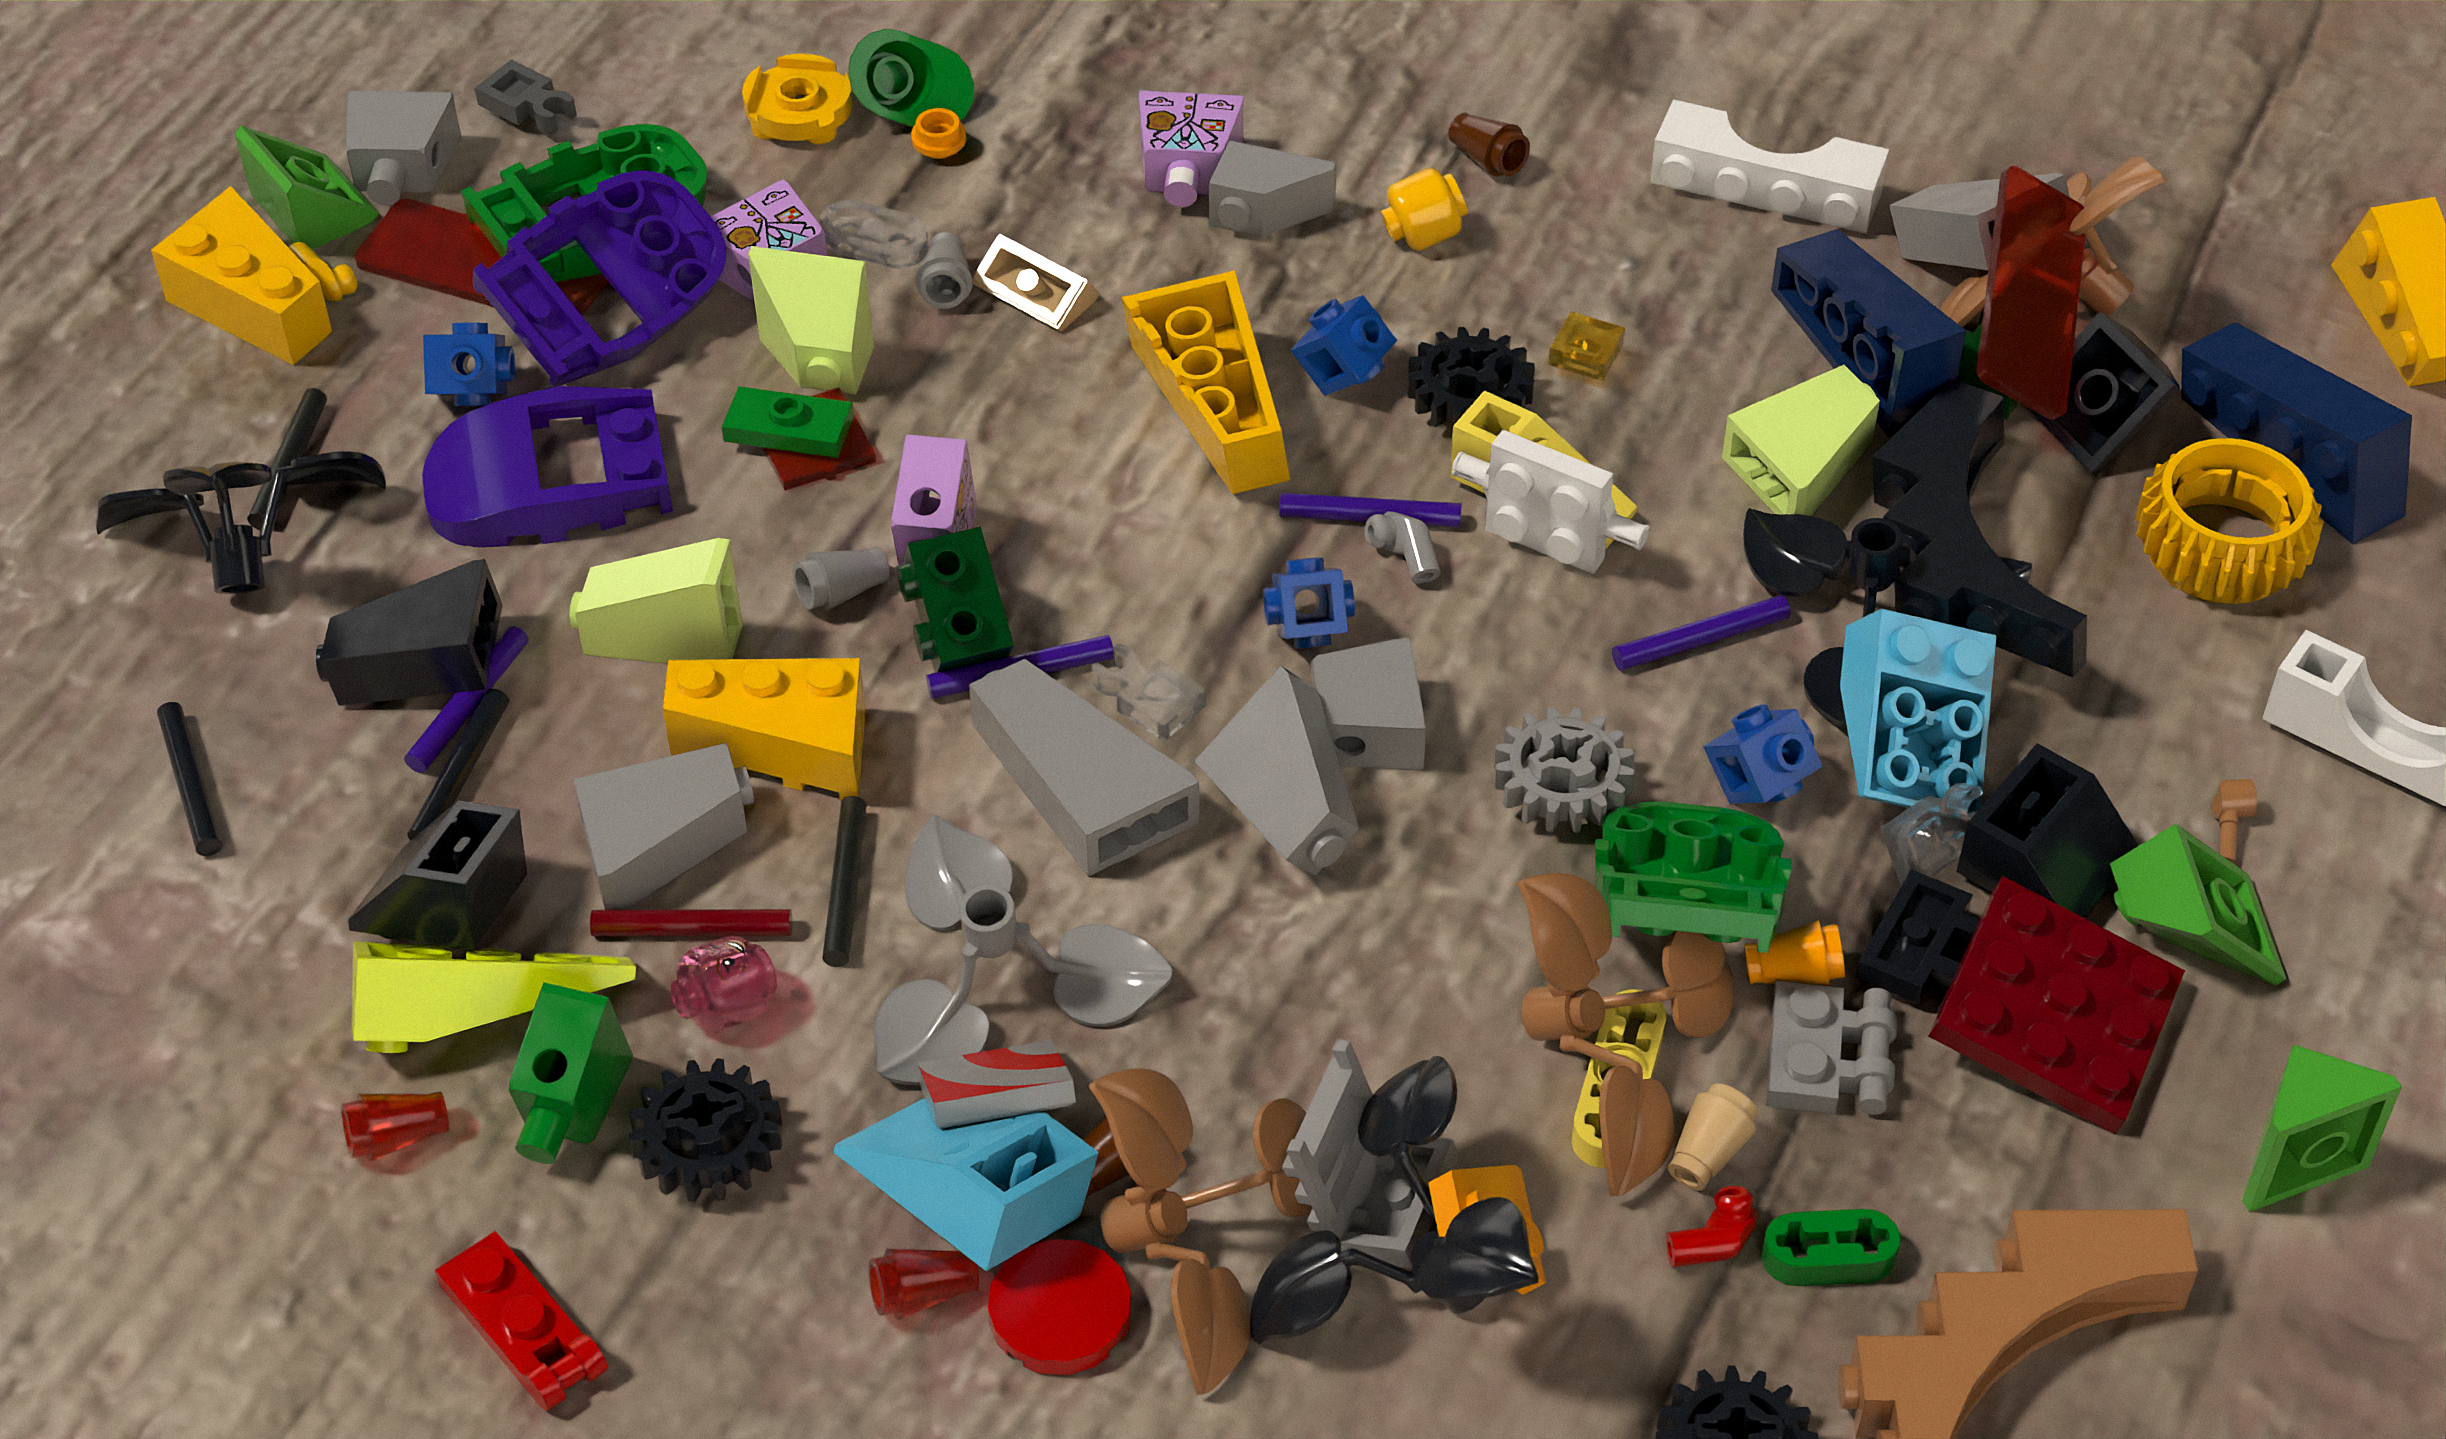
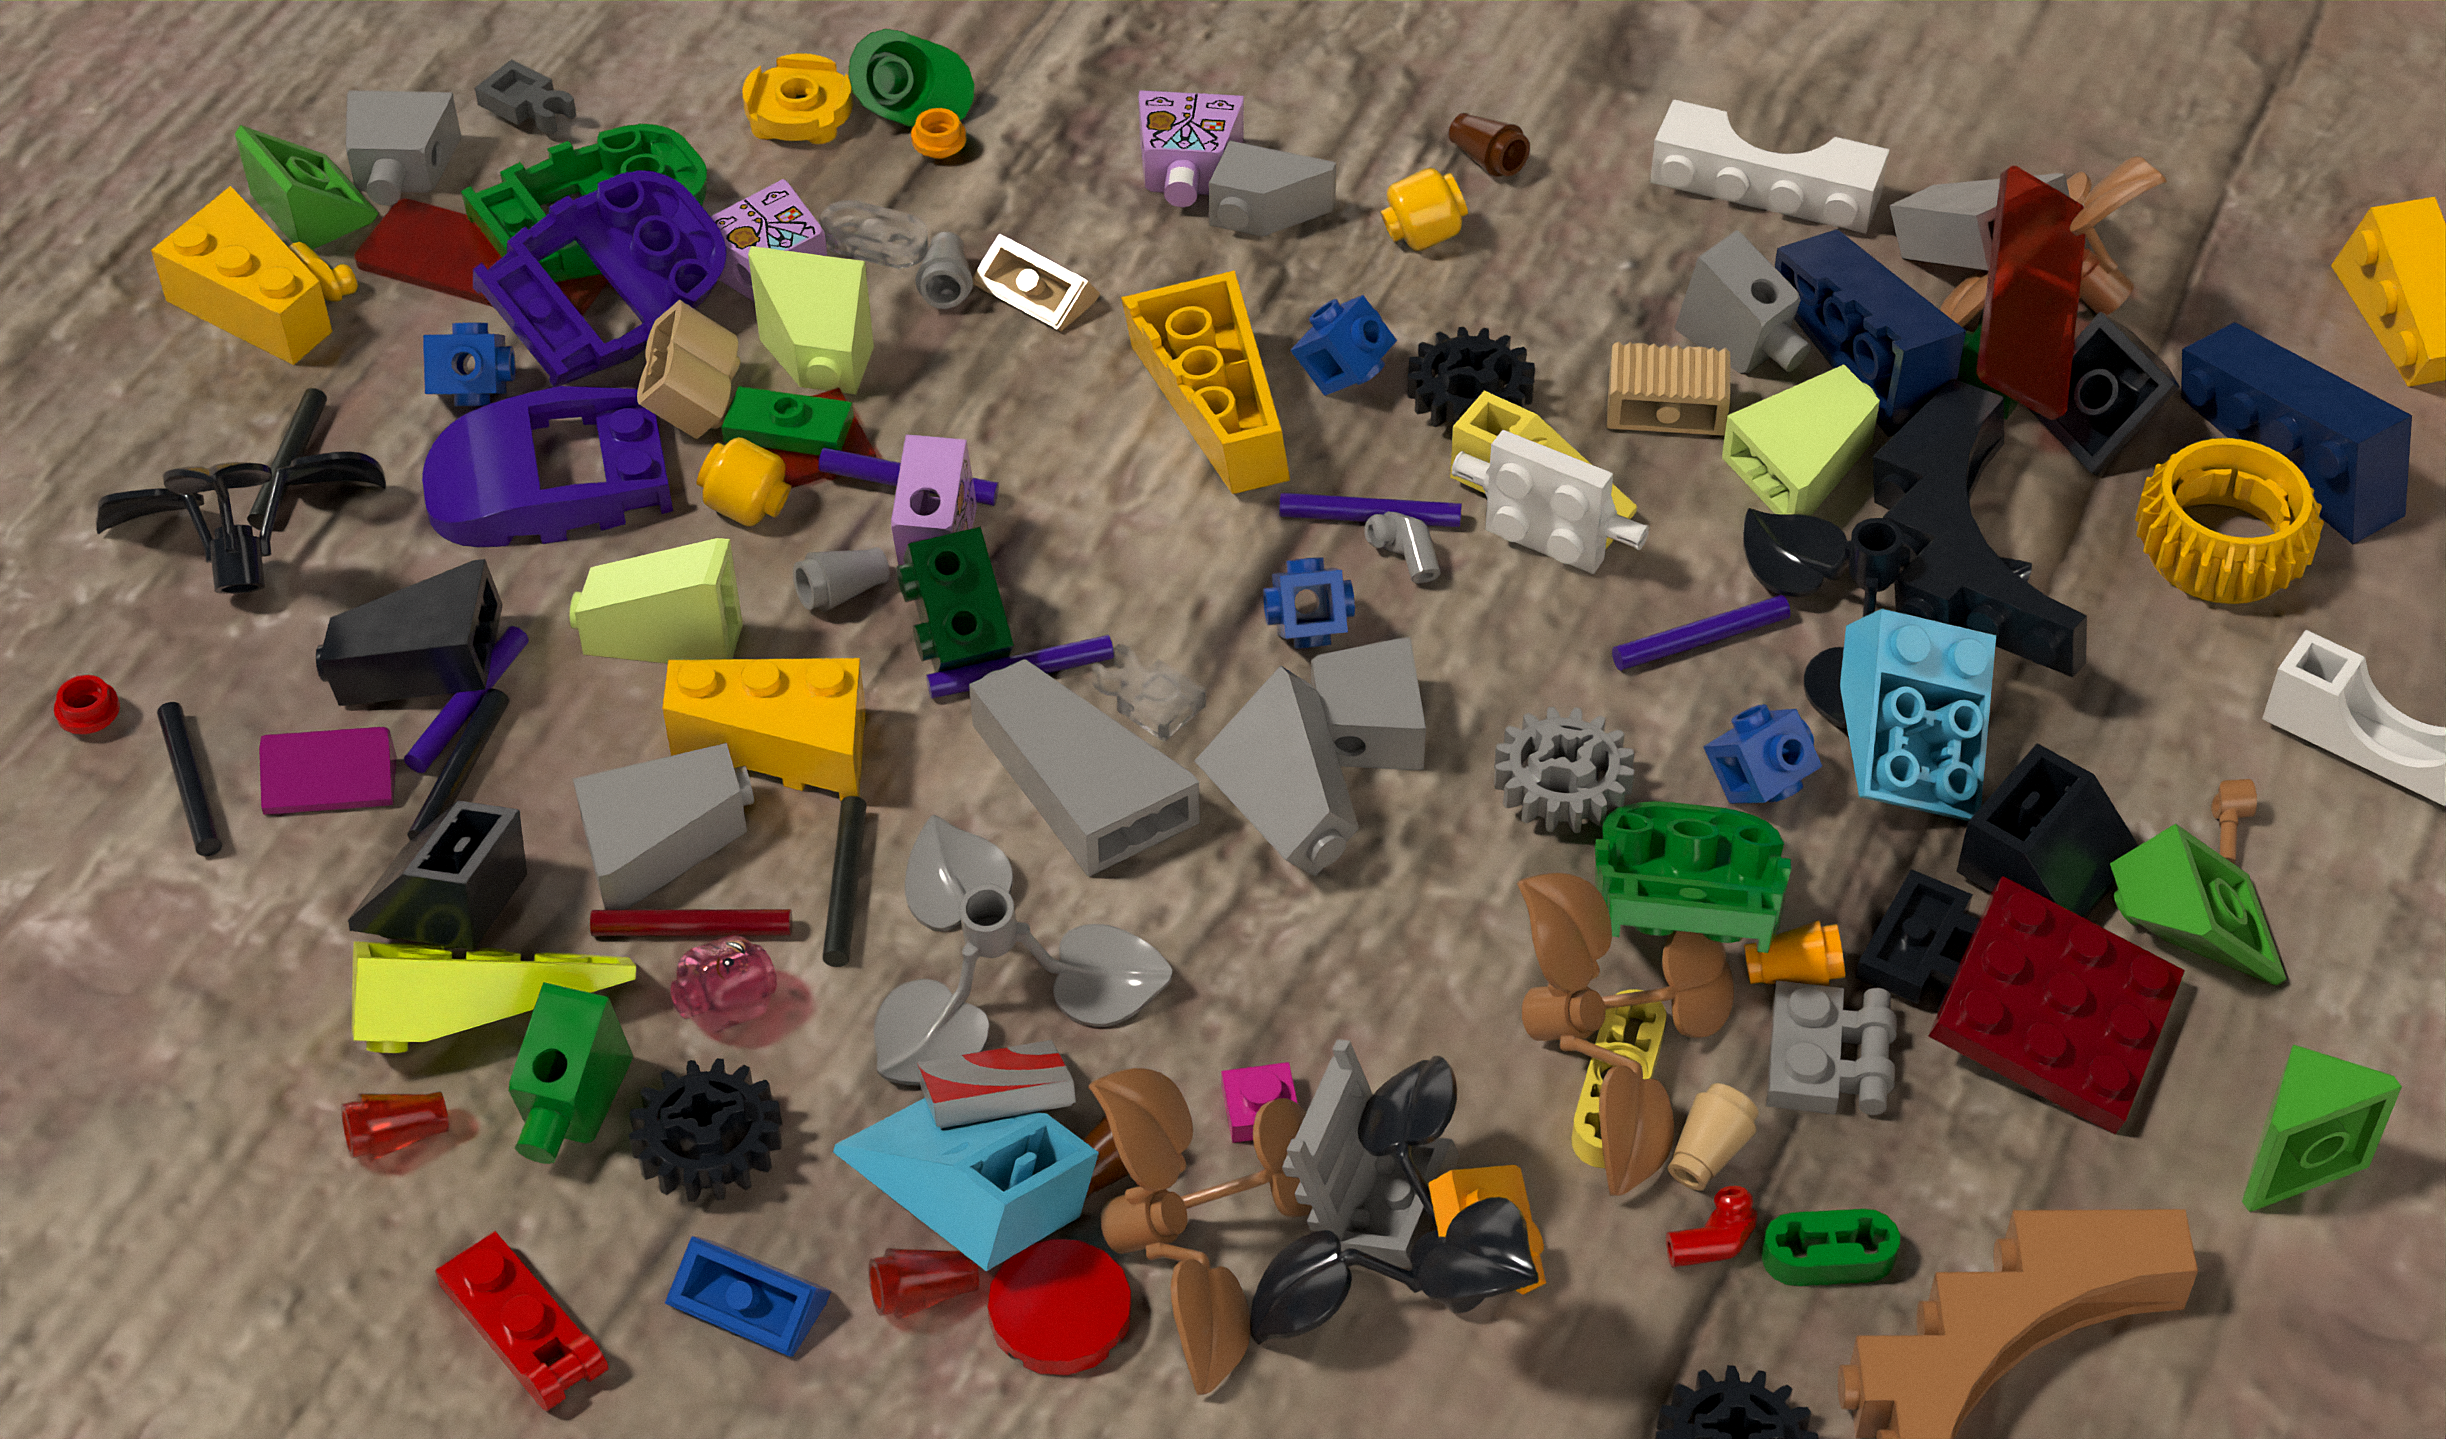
clear yellow plate [1548,311,1625,381] -> none
clear plate [1880,783,1983,884] -> none
none -> red plate [54,675,120,734]
none -> magenta slope [259,727,397,815]
none -> tan brick [637,300,740,439]
none -> blue slope [665,1236,832,1357]
none -> yellow head [696,437,791,527]
none -> dark purple bar [819,448,999,506]
none -> dark pink plate [1221,1062,1298,1143]
none -> tan brick [1607,341,1730,436]
none -> light grey torso [1674,230,1811,373]

